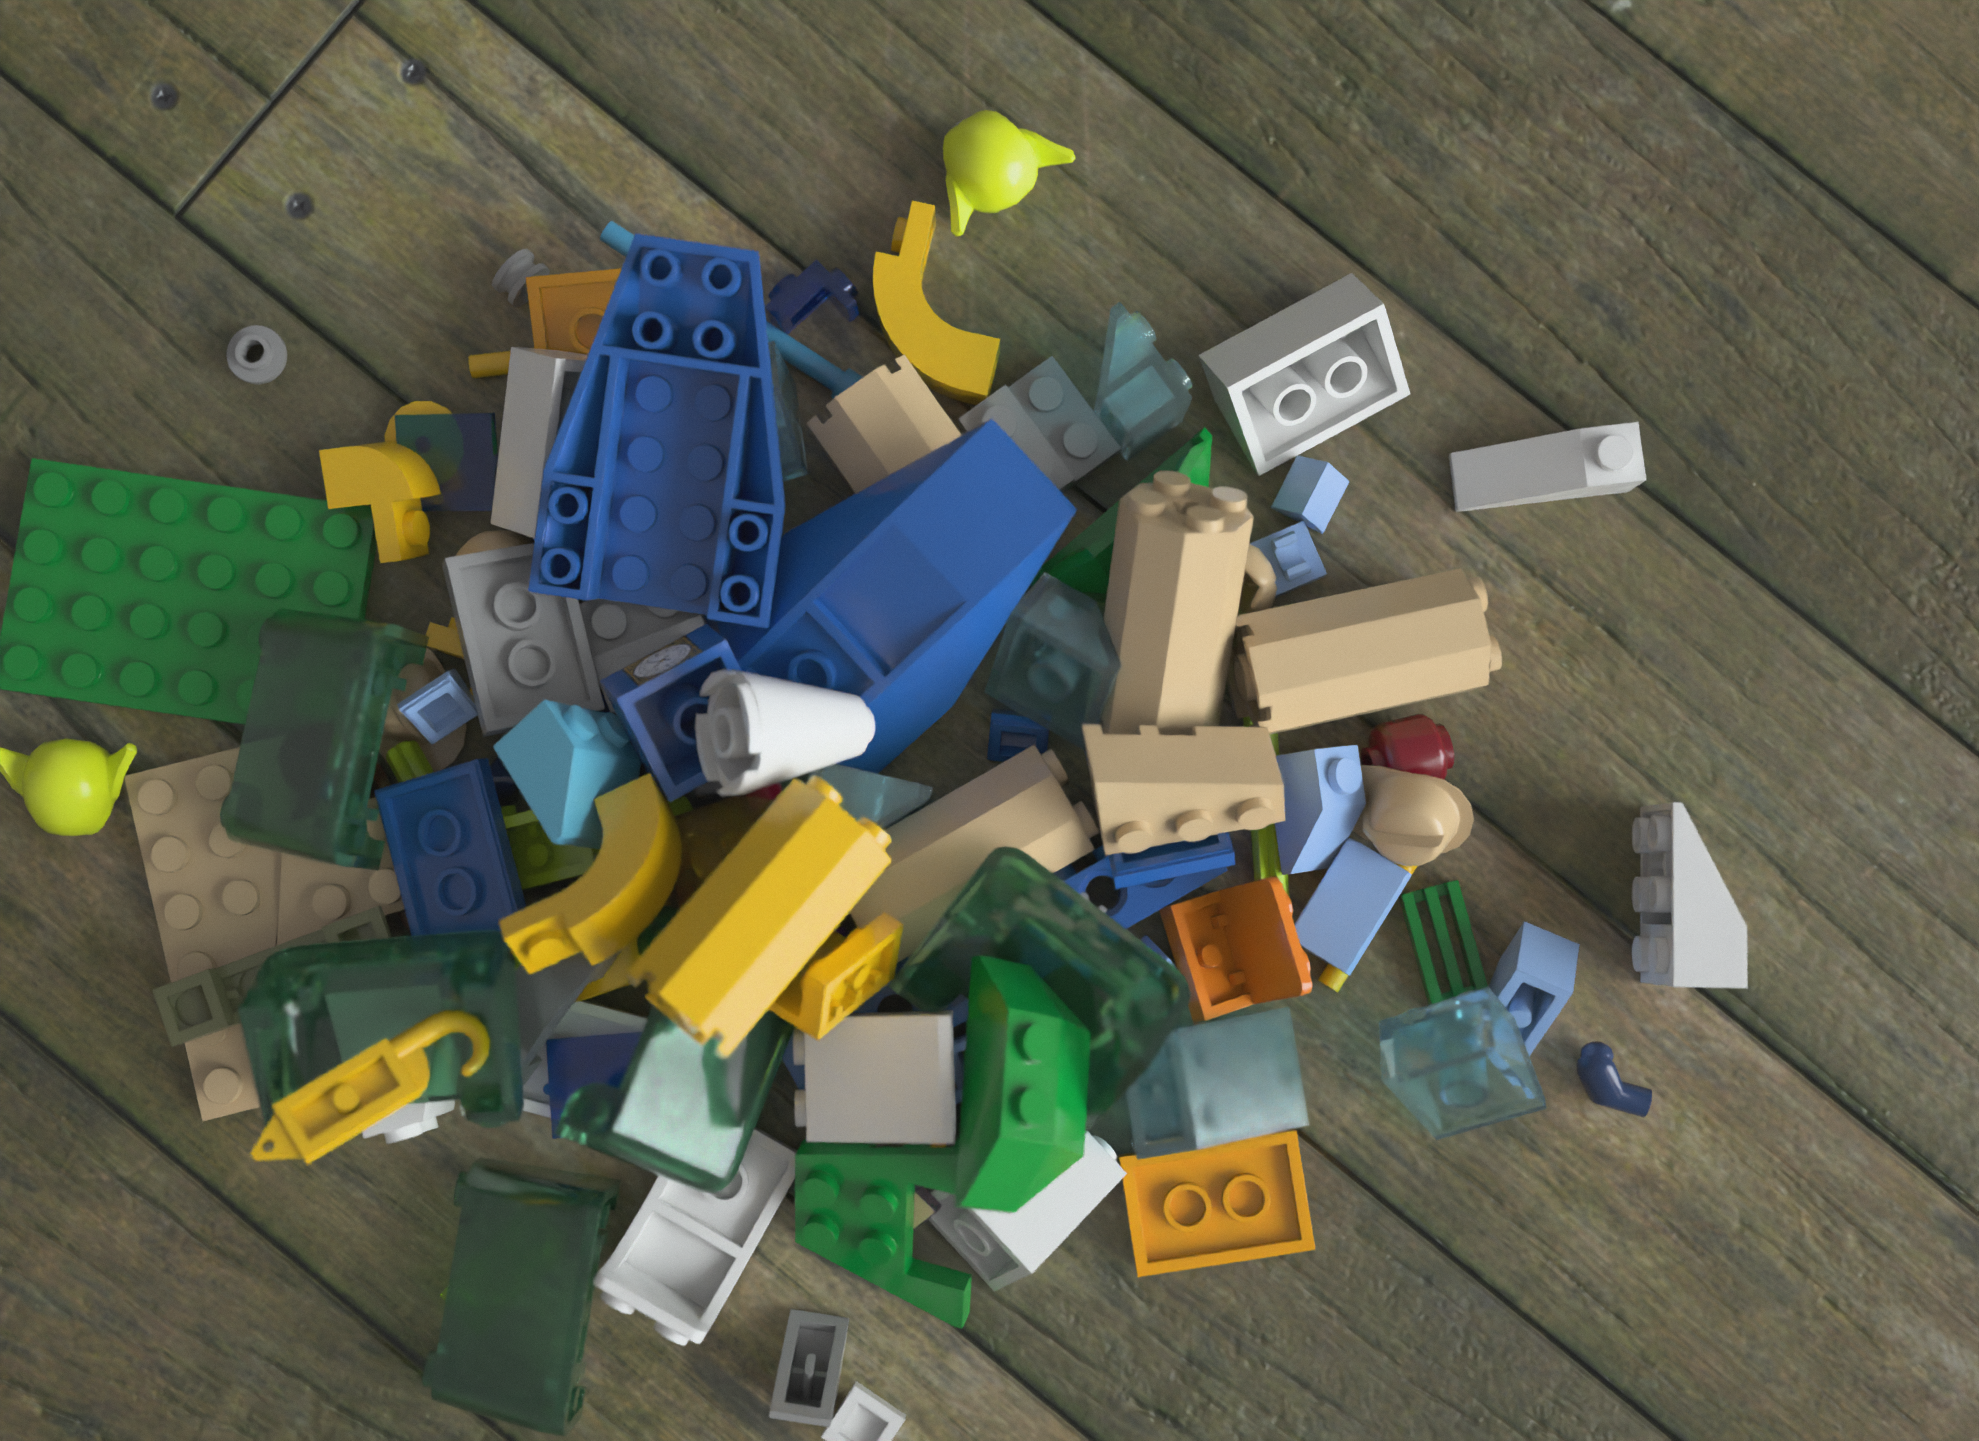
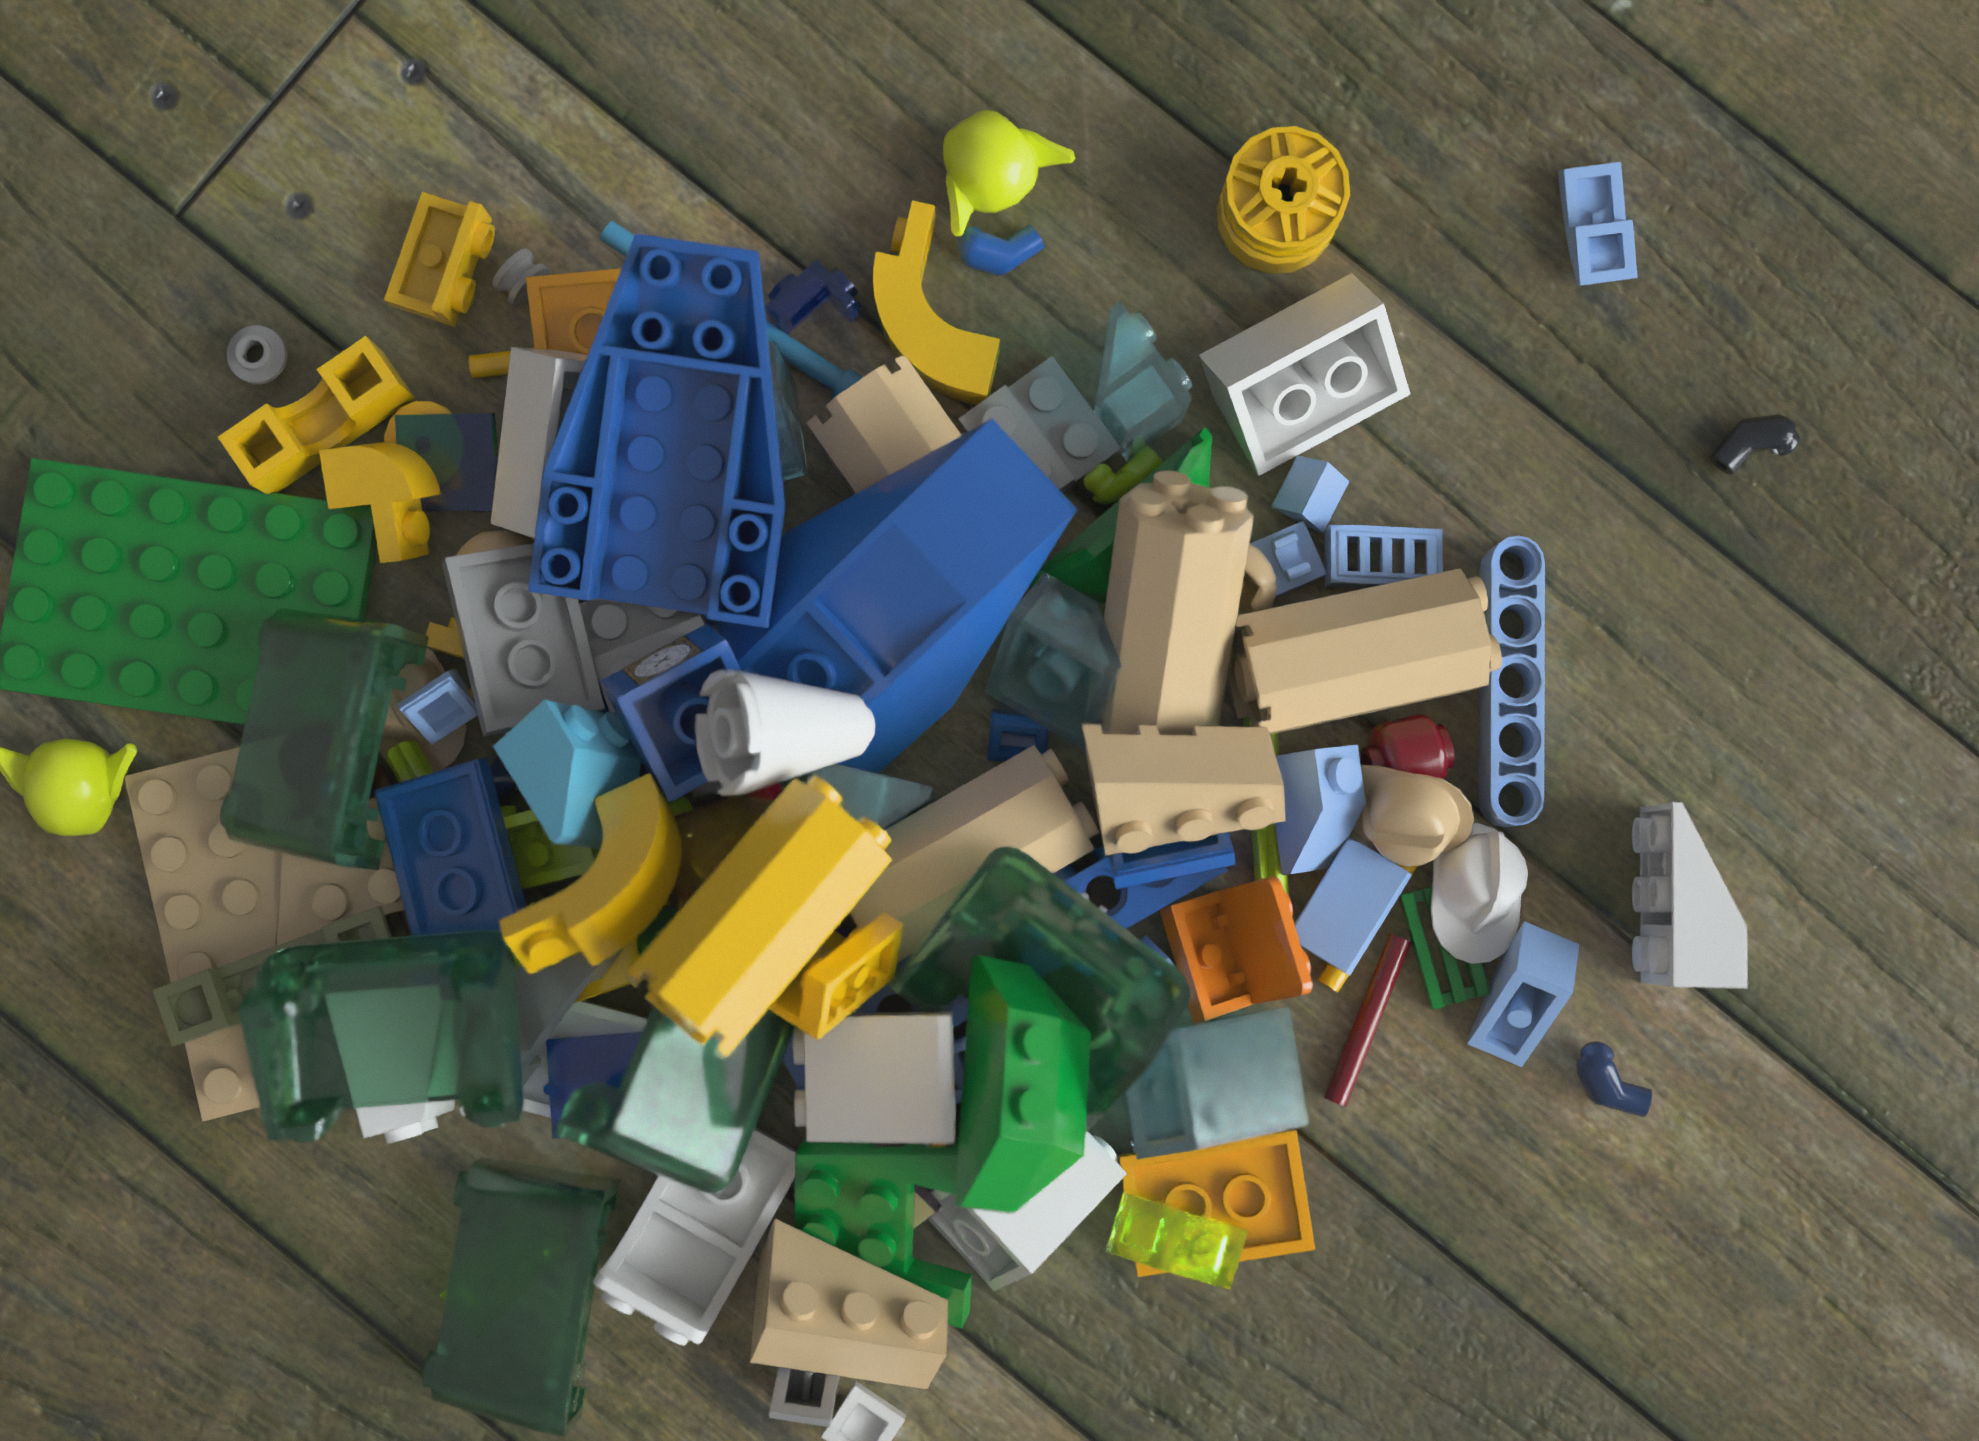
yellow plate [251,1010,490,1164] -> none
clear light blue slope [1379,987,1546,1140] -> none
white slope [1449,422,1646,512] -> none
none -> yellow arch [218,336,416,495]
none -> yellow bracket [384,192,495,327]
none -> tan wedge [750,1219,948,1389]
none -> blue arm [955,224,1045,276]
none -> lime arm [1083,445,1163,505]
none -> clear neon green slope [1106,1192,1248,1290]
none -> yellow wheel [1217,126,1350,274]
none -> light blue slope [1324,525,1443,588]
none -> dark red bar [1324,933,1411,1107]
none -> white piece [1431,823,1528,964]
none -> light blue beam [1479,536,1545,828]
none -> light blue slope [1558,162,1637,286]
none -> black arm [1709,414,1800,475]

